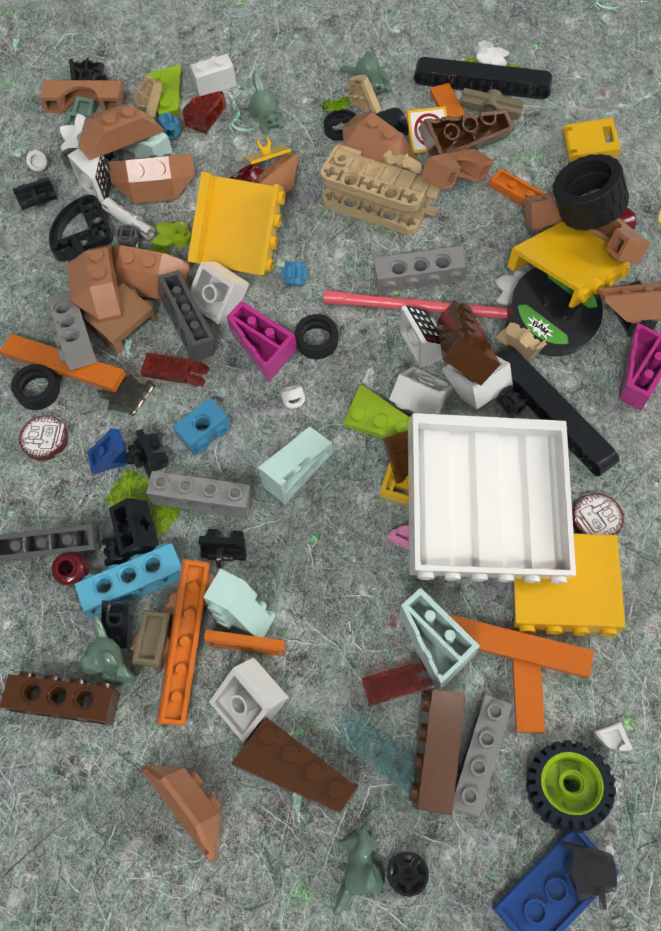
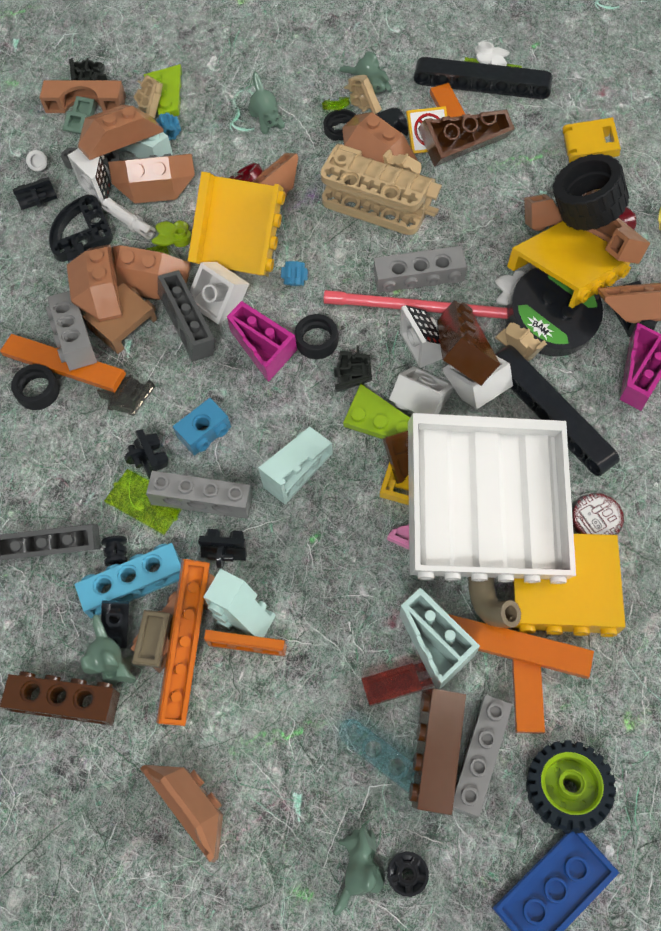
tile [19,415,68,461] -> none
dark red head [51,552,90,587] -> none
white plate [60,114,86,151] -> none
blue slope [87,428,127,474] -> none
black brick [109,498,159,556] -> none
dark grey wheel [115,224,141,249] -> none
clear red hinge [141,353,209,387] -> none
clear red slope [182,91,226,134] -> none
white slope [188,54,237,96] -> none
white slope [209,657,289,743] -> none
reddish brown wedge [231,717,357,814] -> none
yellow piece [243,136,291,164] -> none
white tile [280,384,305,409] -> none
nougat arch [421,149,494,190] -> none
dark tan piece [460,88,524,119] -> none
orange tile [488,168,554,206] -> none
black bush [496,385,529,418] -> none
clear smoke piece [561,840,617,910] -> none
white tile [593,722,633,752] -> none
none -> pearl dark grey piece [334,345,372,393]
none -> dark tan cylinder [468,577,521,628]

